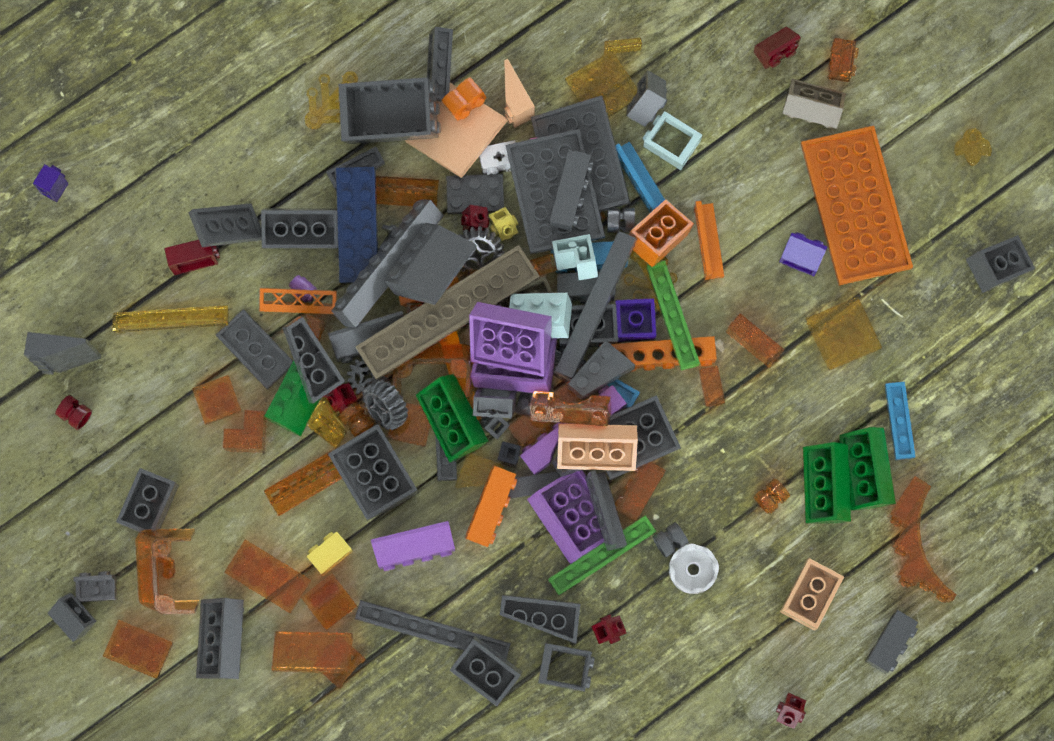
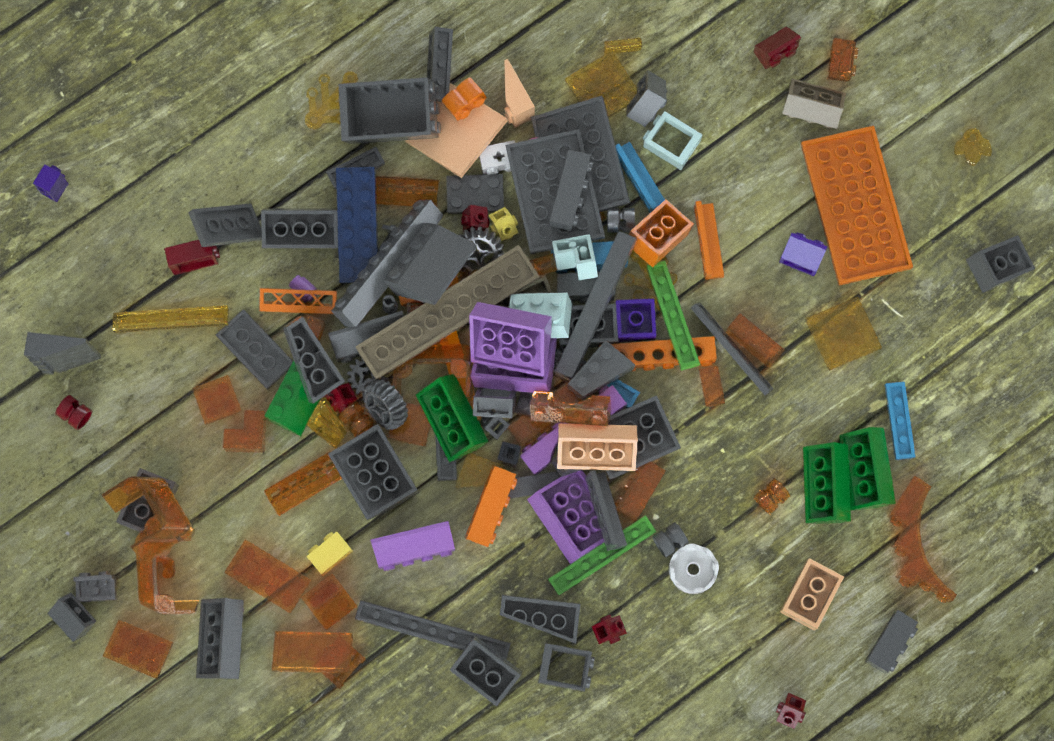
none -> clear orange windscreen [102,476,193,564]
none -> dark grey axle [382,295,398,315]
none -> dark grey tile [691,303,774,395]

